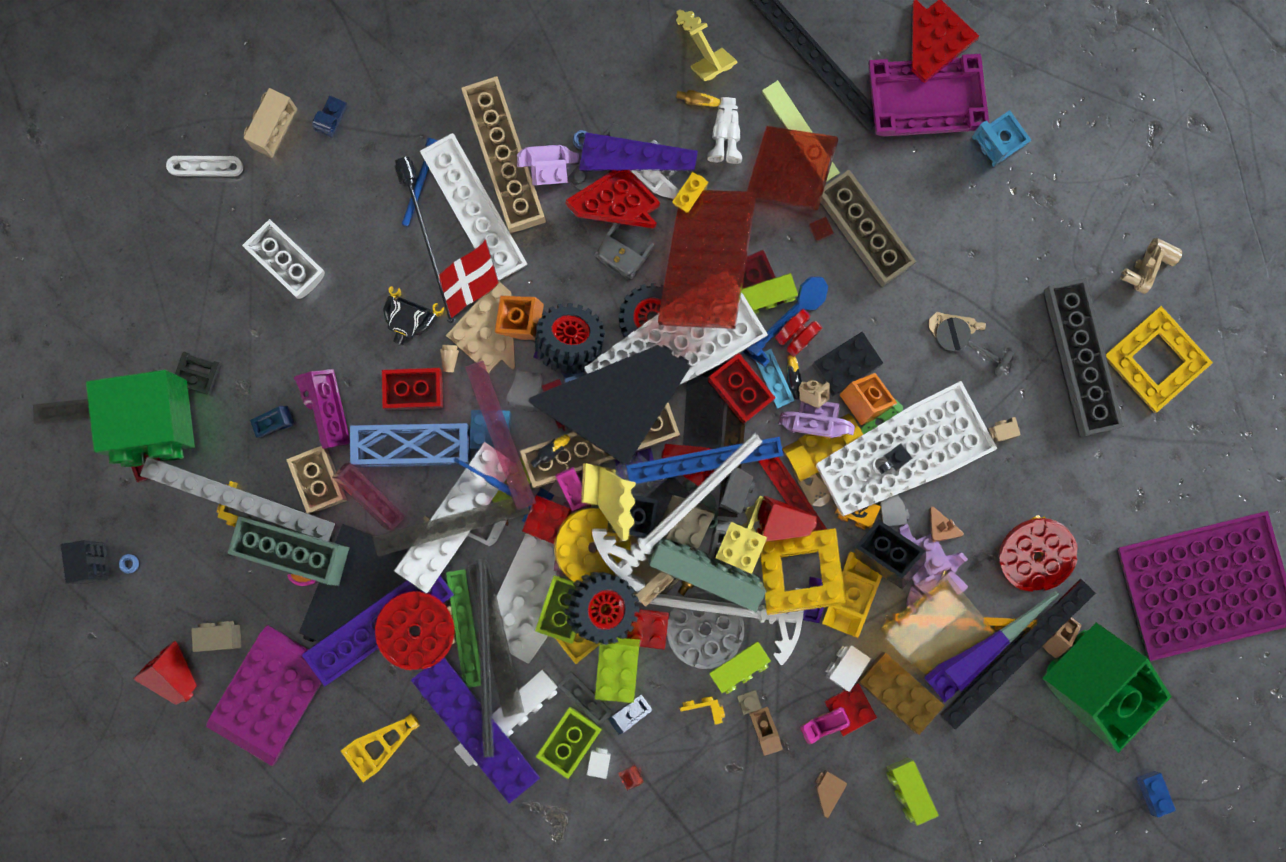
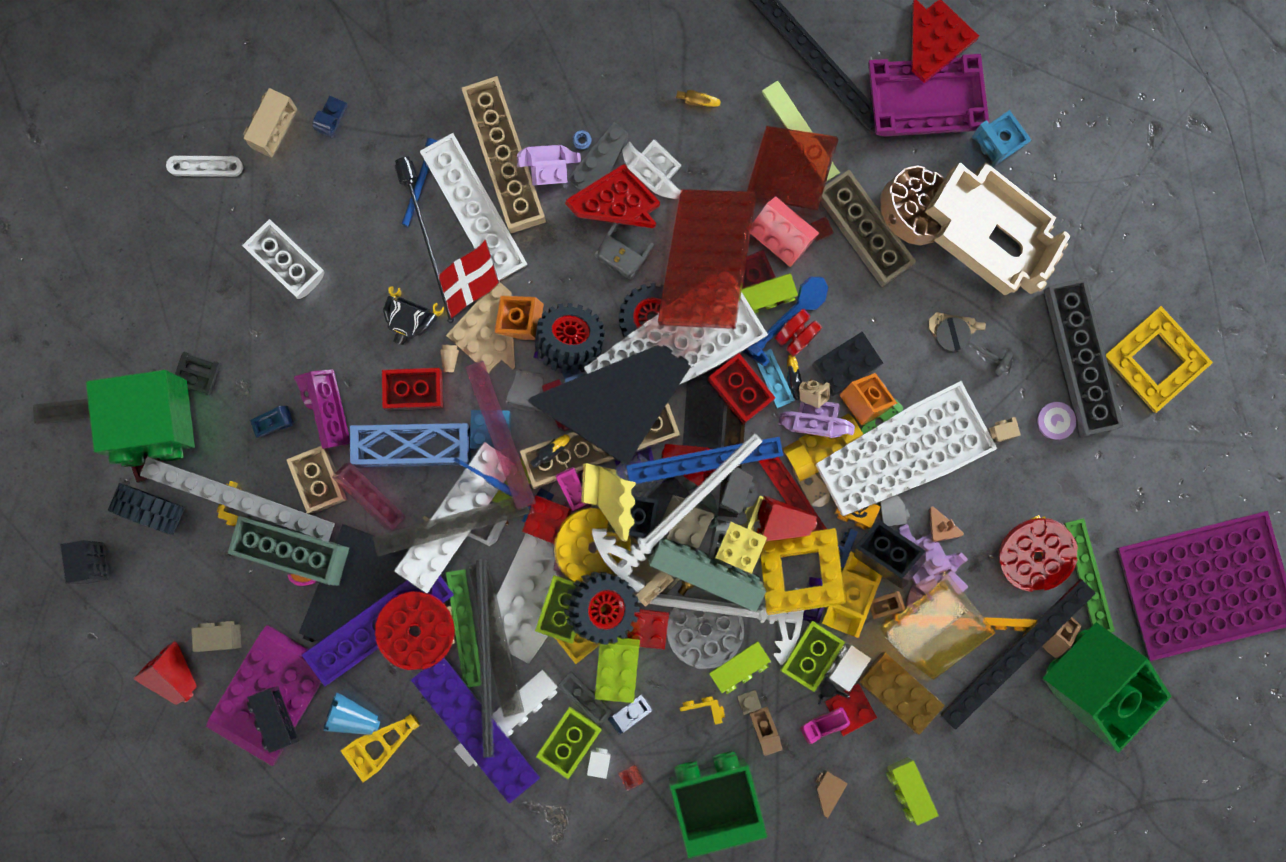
medium blue plate [119,554,139,574] -> none
dark purple wing [579,132,698,171] -> none
yellow bracket [672,172,708,213] -> none
light yellow piece [676,10,738,81] -> none
white piece [707,97,742,164] -> none
black plate [877,443,913,474] -> none
dark purple plate [924,591,1059,703] -> none
tan piece [1120,238,1182,294] -> none
blue brick [1137,771,1176,818] -> none
none -> black wheel [108,483,185,535]
none -> black brick [247,686,299,753]
none -> dark azure cone [323,693,380,735]
none -> green piece [669,751,768,858]
none -> coral brick [747,196,819,267]
none -> lime brick [780,621,845,692]
none -> black plant [818,673,850,705]
none -> dark blue plate [838,529,858,568]
none -> medium nougat slope [870,591,906,619]
none -> medium nougat brick [880,166,945,245]
none -> panel [925,163,1070,295]
none -> lavender tile [1037,402,1076,440]
none -> bright green plate [1064,518,1115,632]

